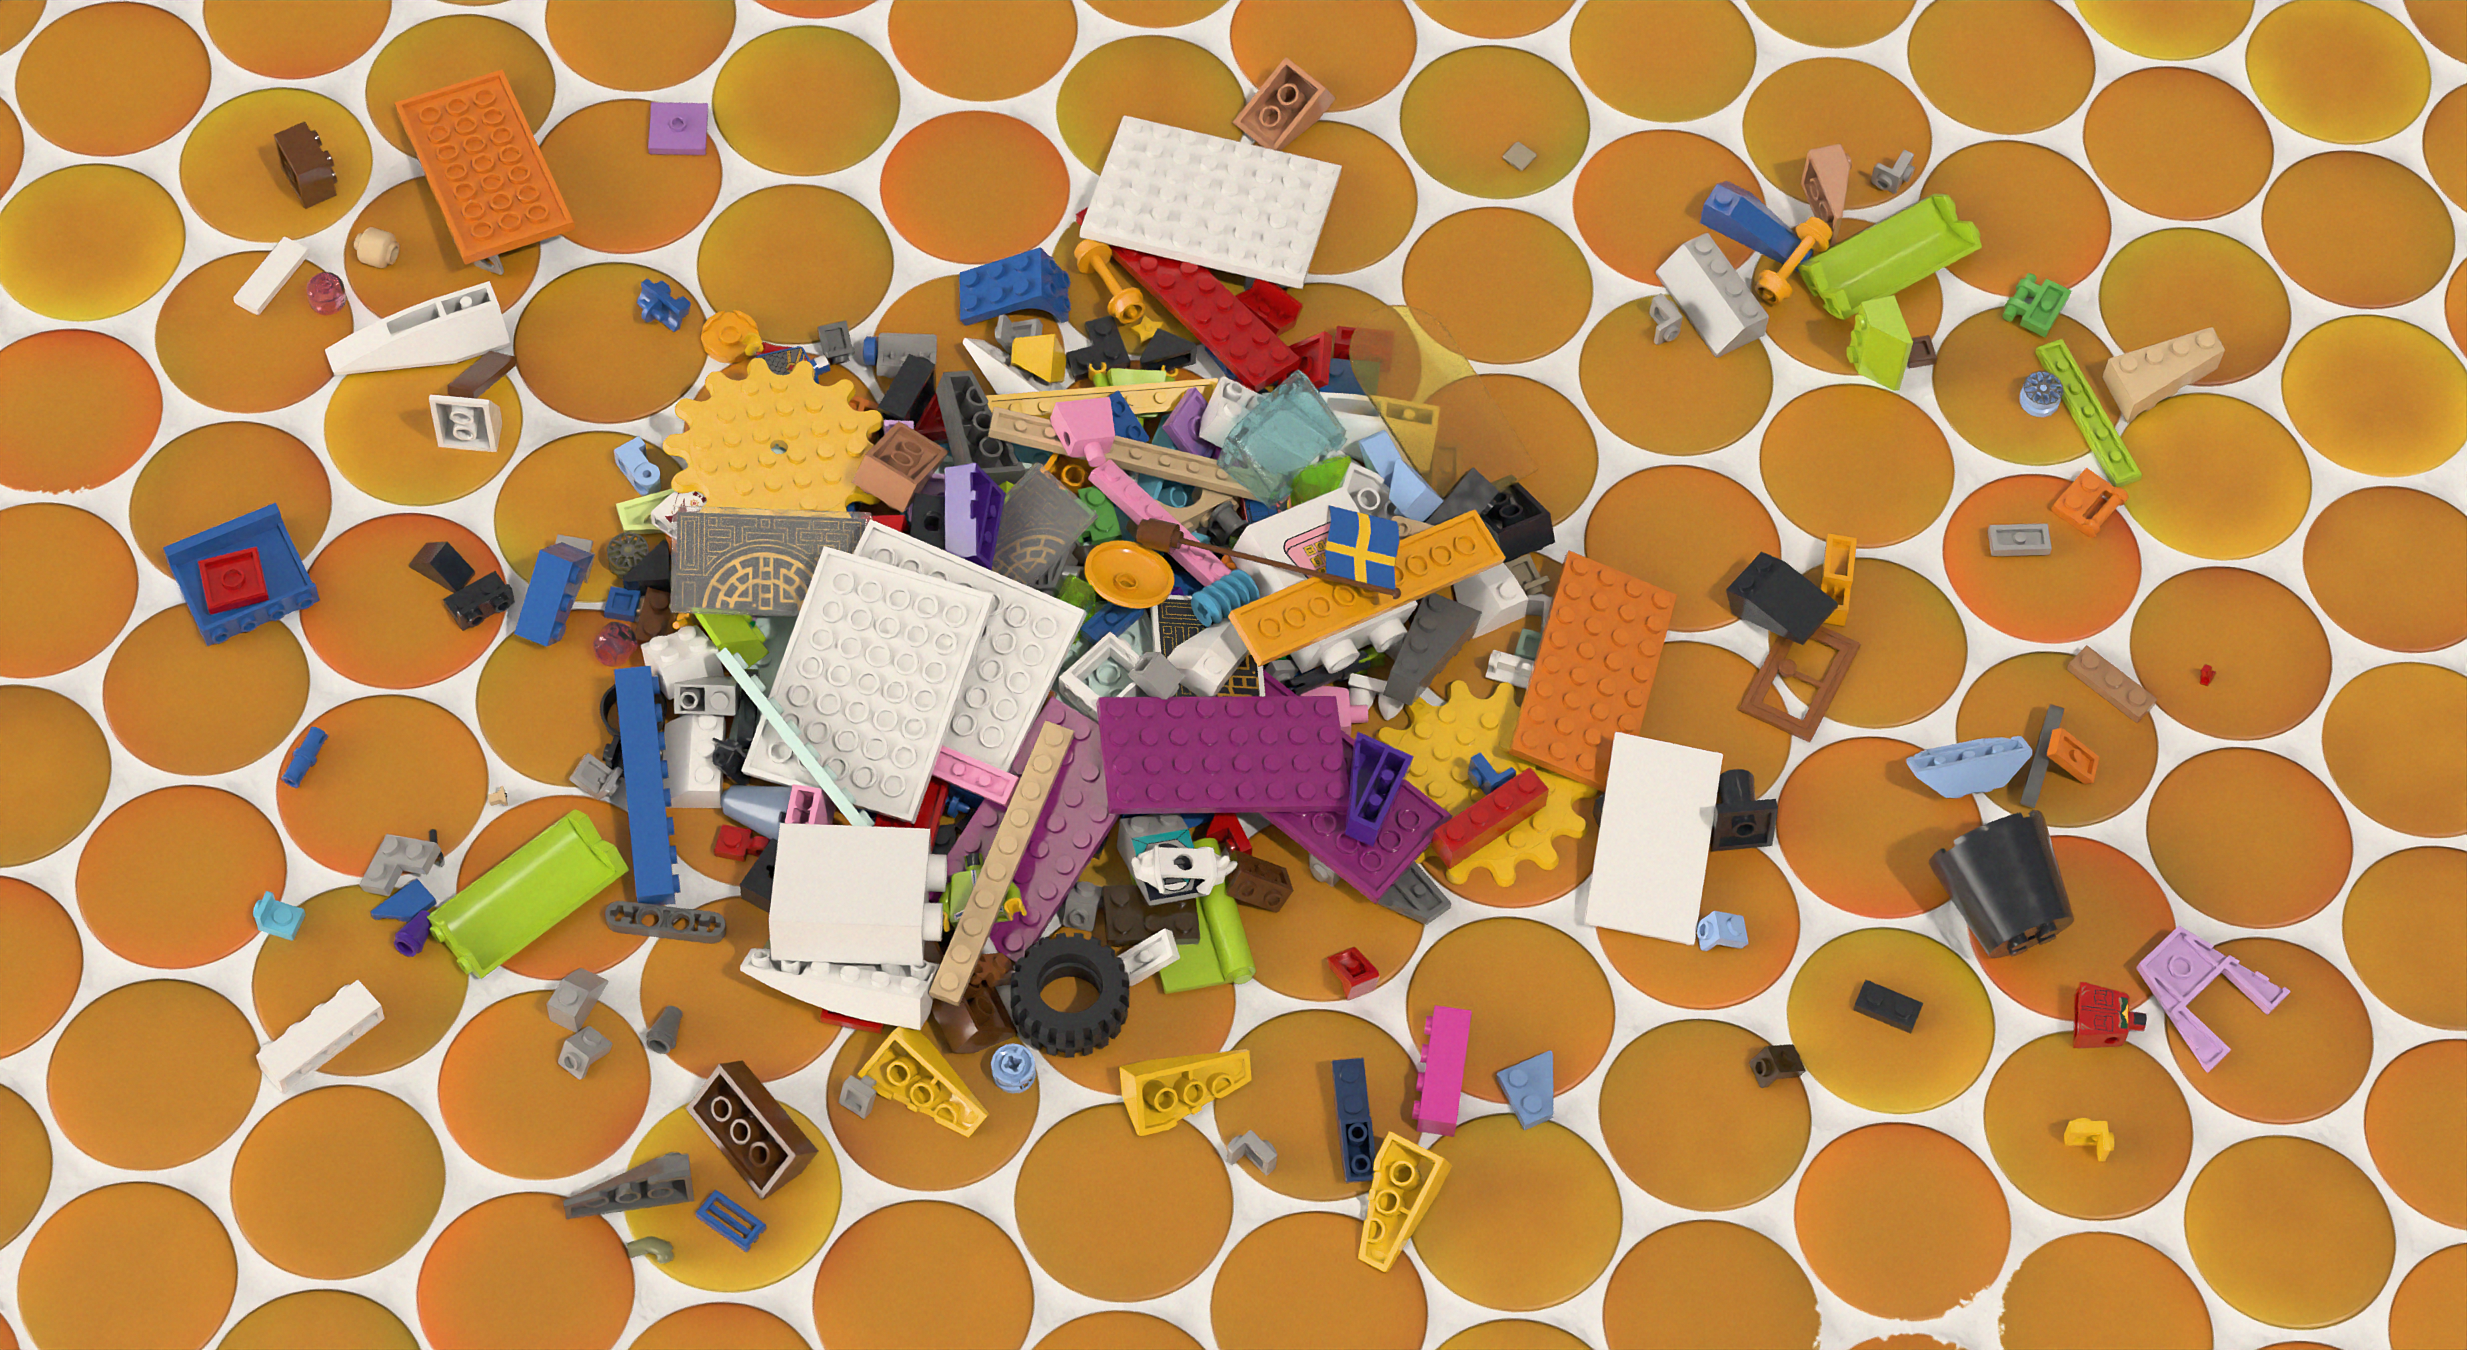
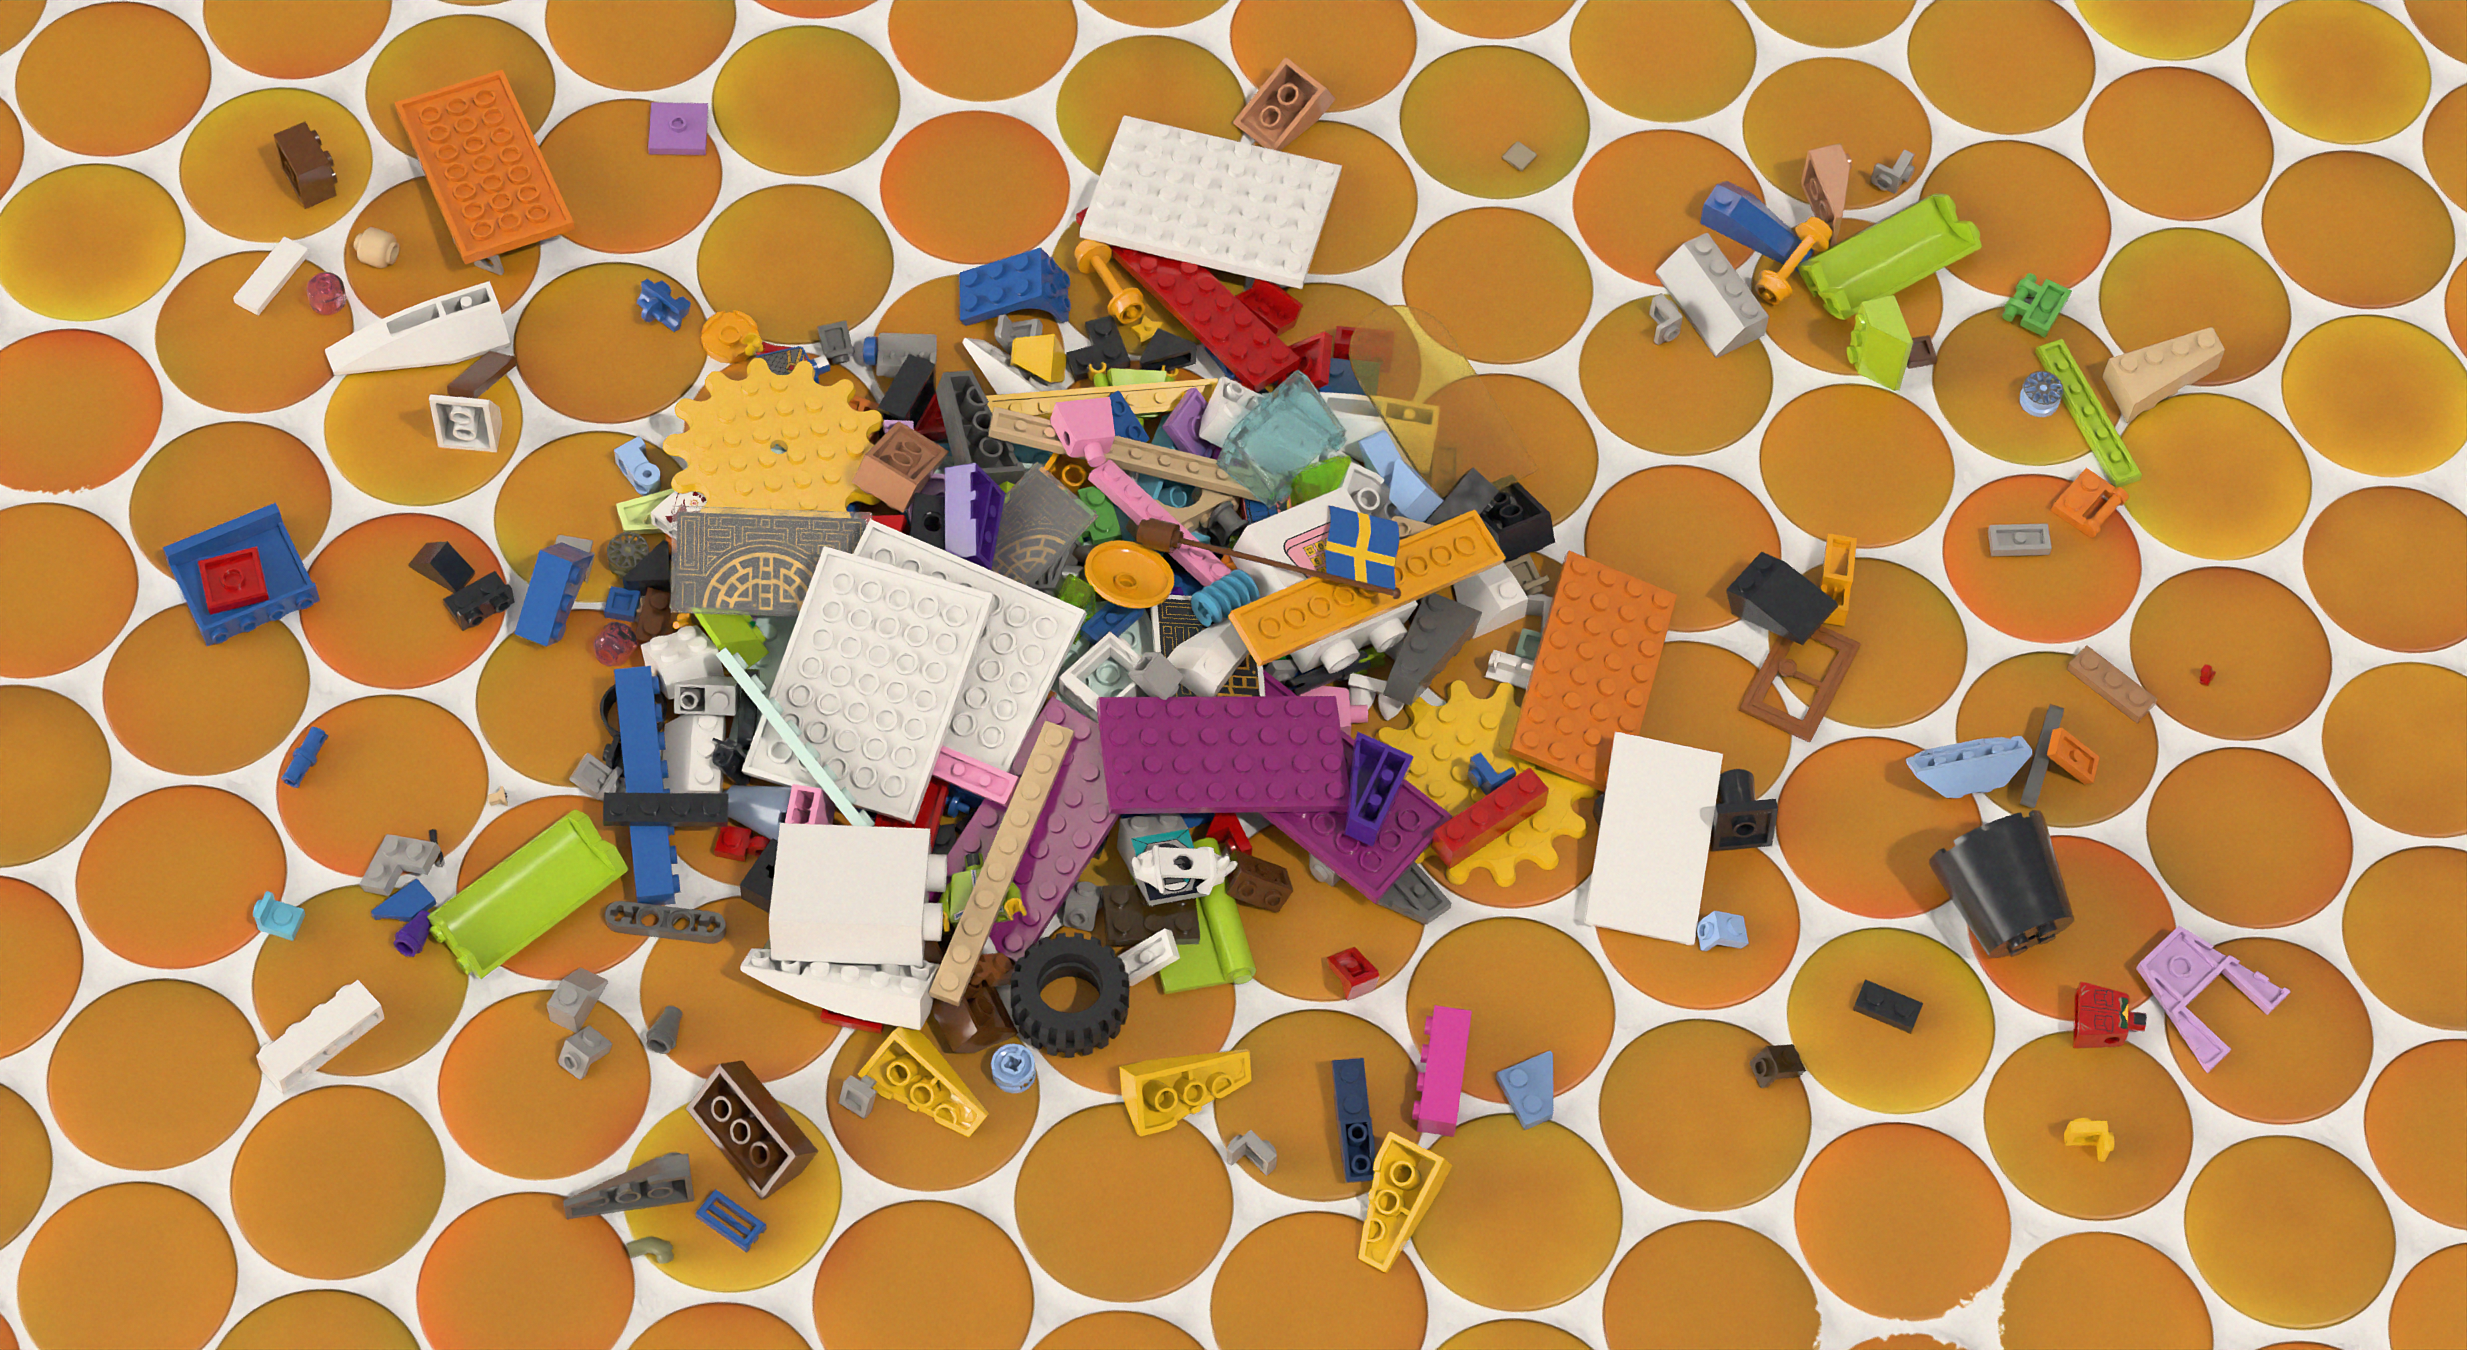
none -> black plate [603,793,729,827]

